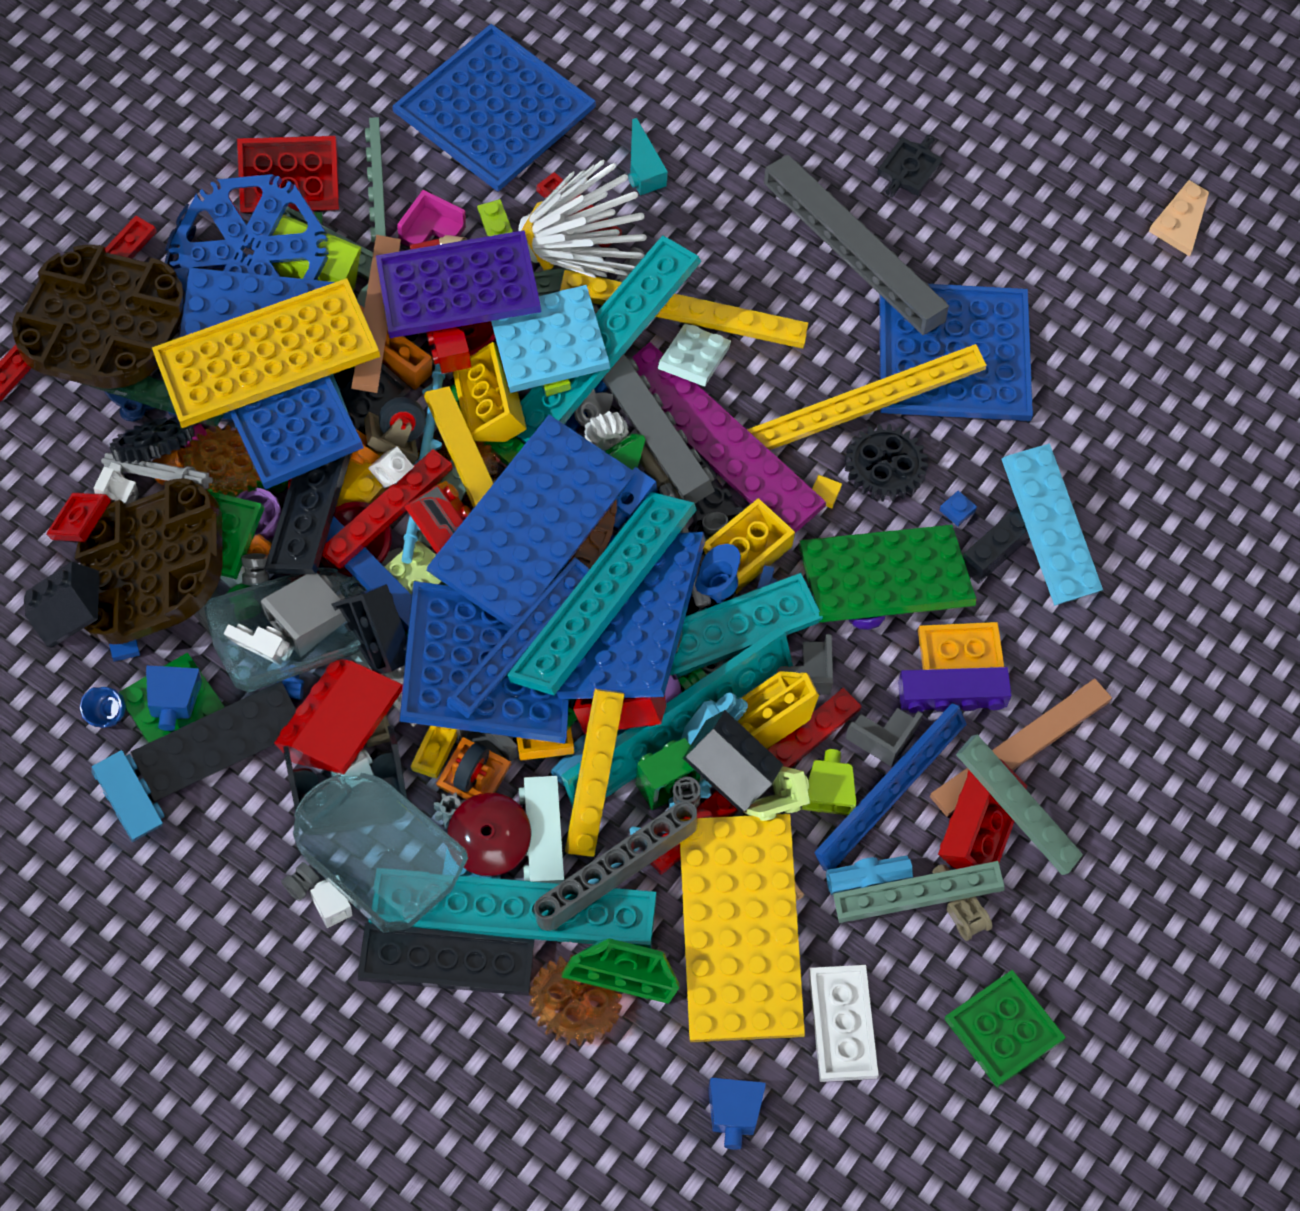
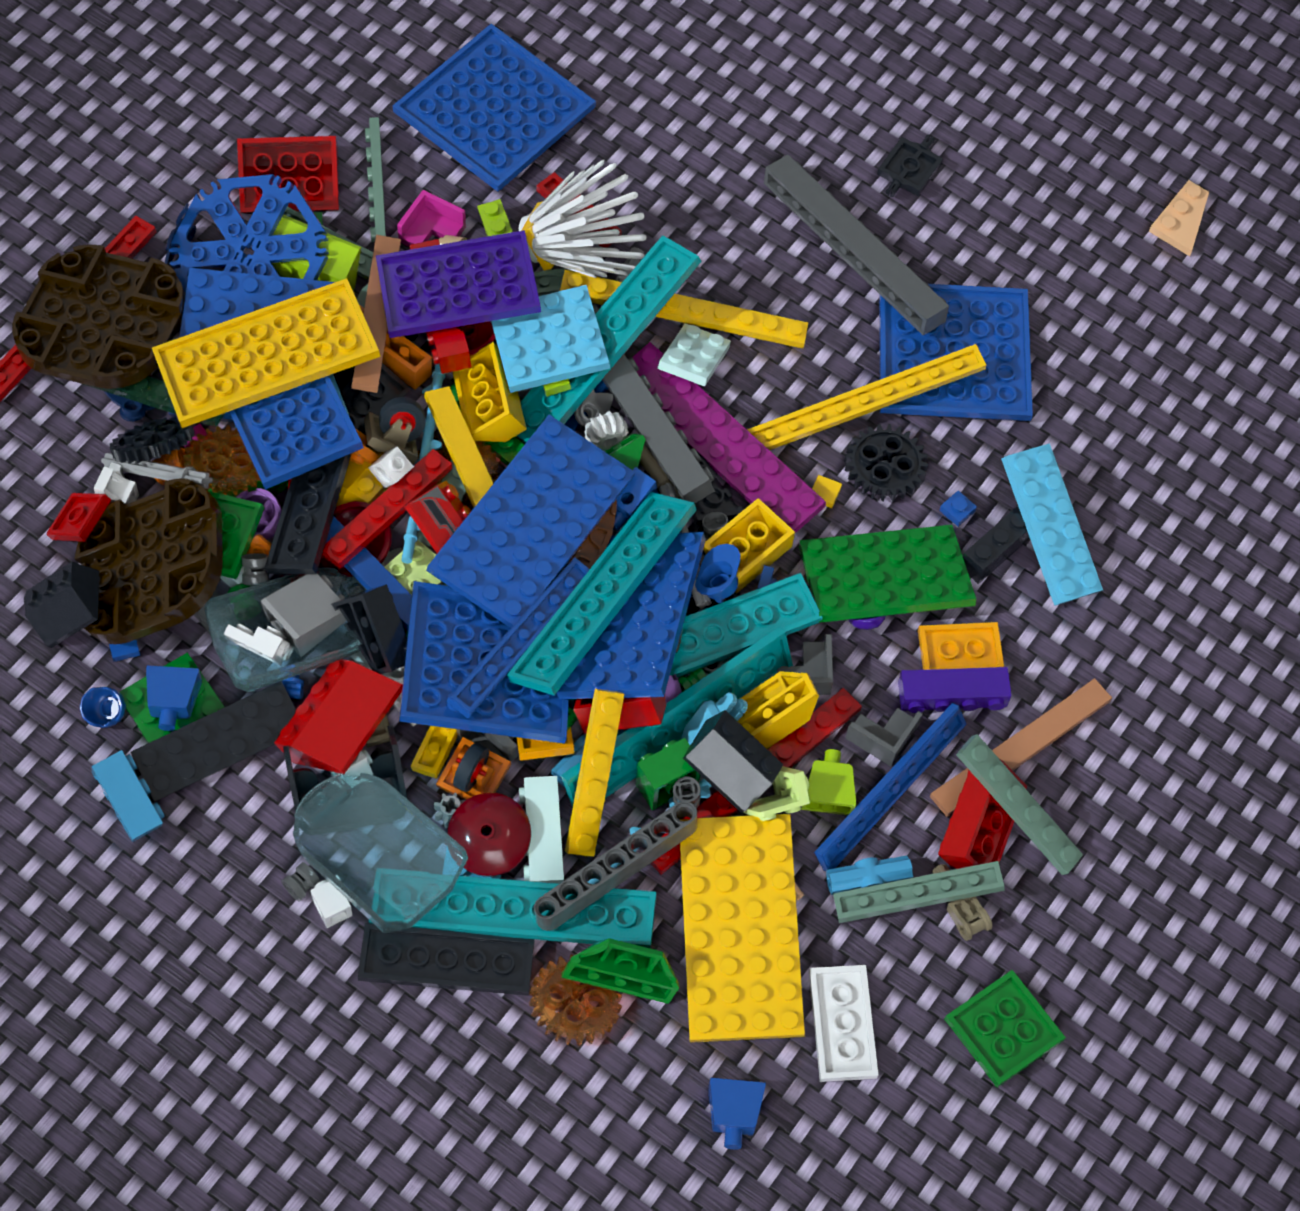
teal slope [628,118,668,196] -> none

